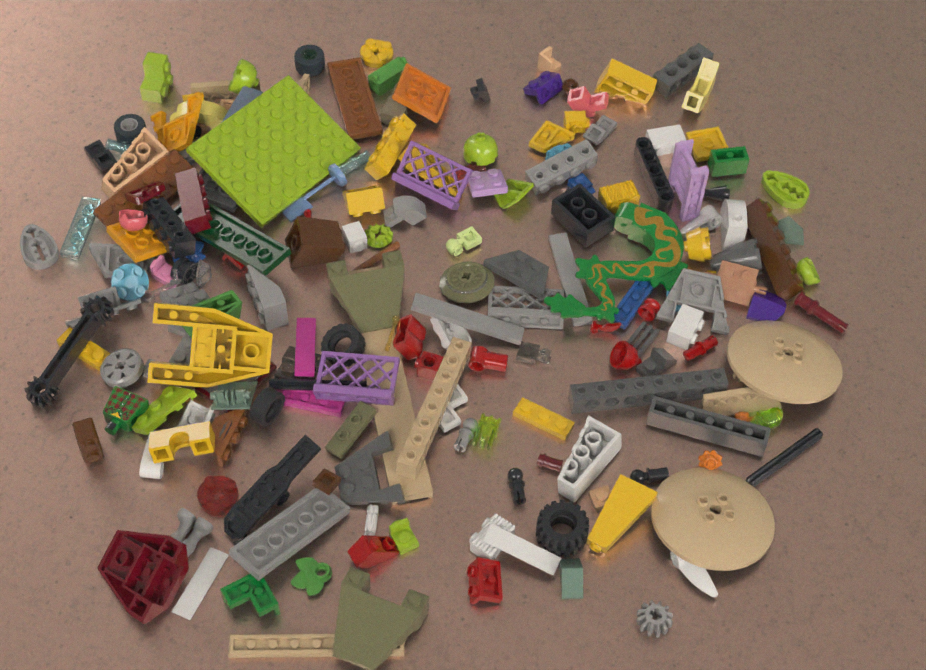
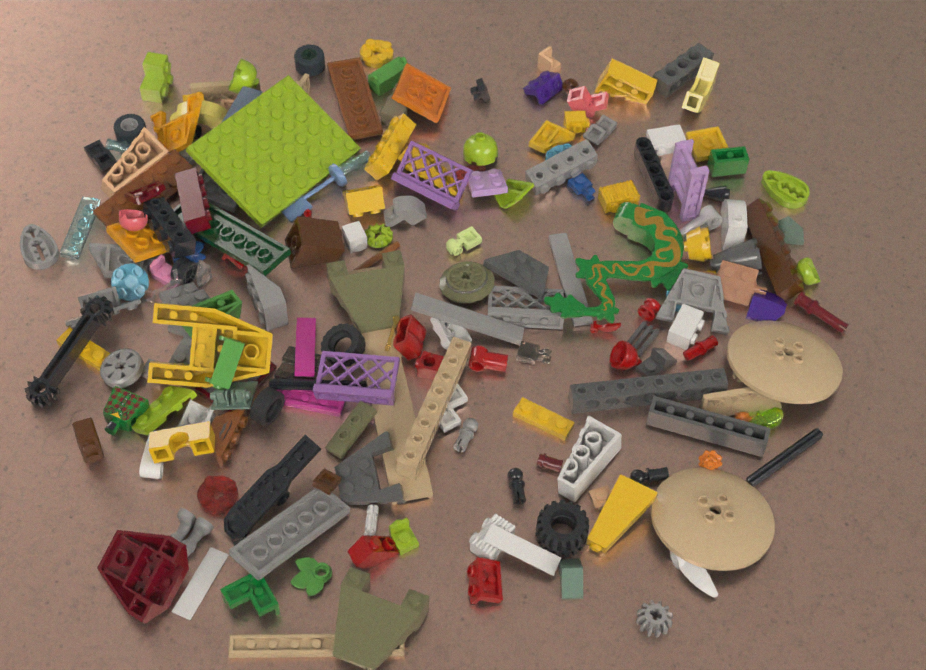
clear neon green arm [472,413,502,451] -> none
black brick [551,184,615,248] -> none
blue plate [614,281,655,330] -> none
none -> bright green brick [204,335,245,390]

